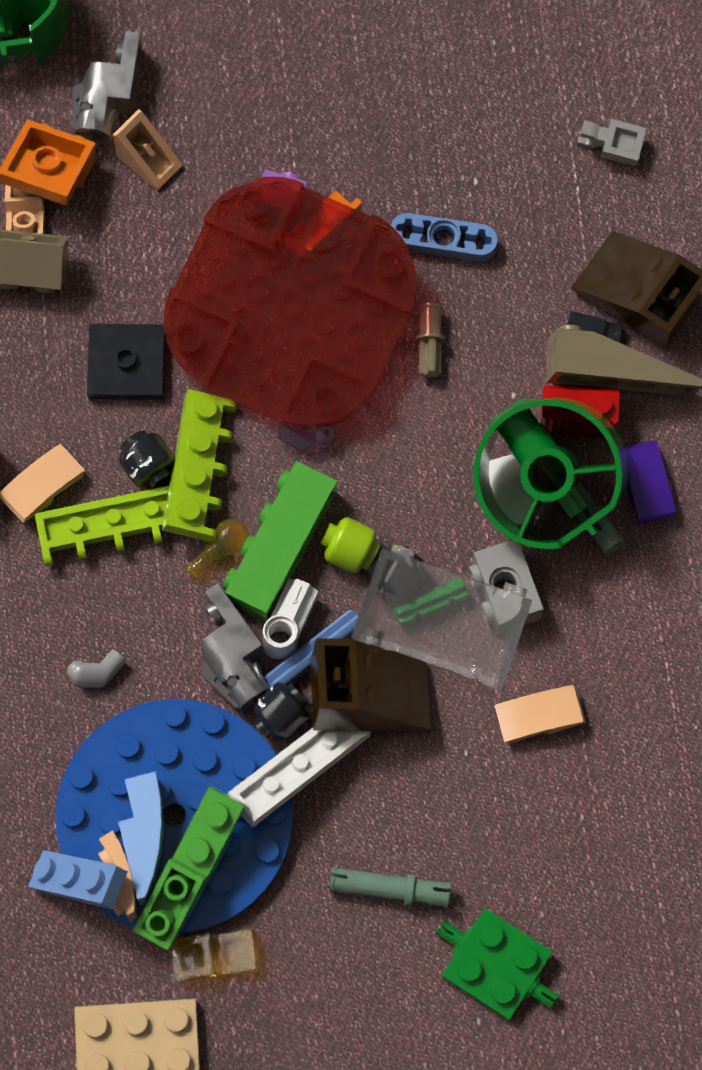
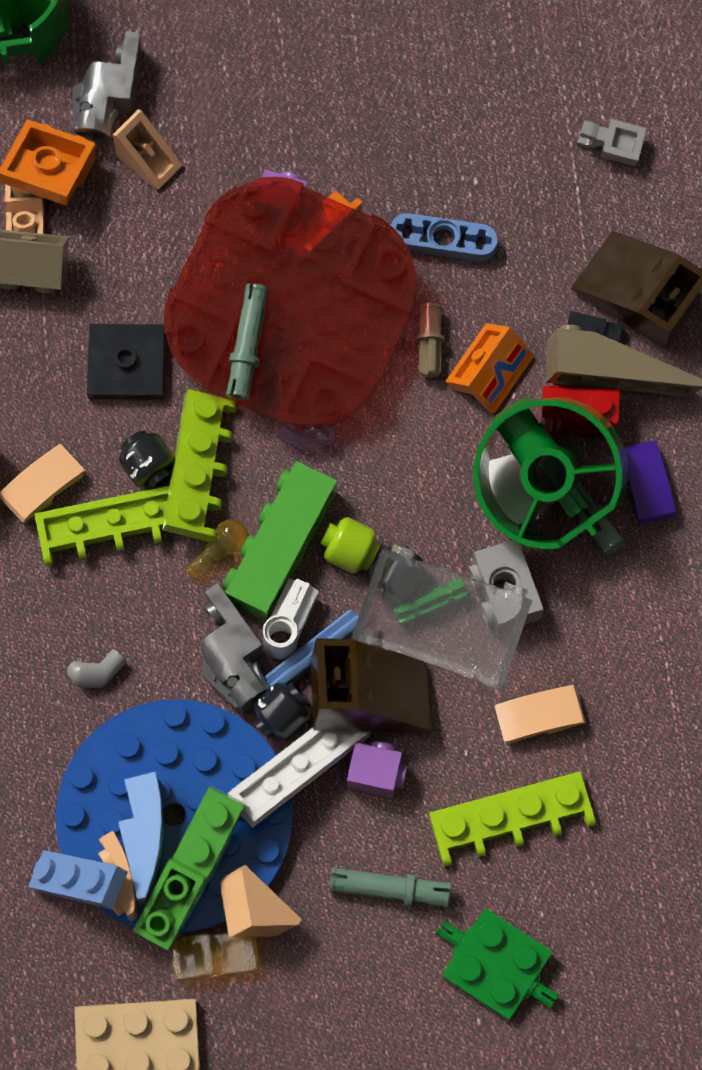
none -> light nougat slope [220,865,302,938]
none -> sand green pin [226,284,270,400]
none -> medium lavender brick [347,741,407,798]
none -> lime hinge [429,771,596,867]
none -> orange panel [445,323,535,414]

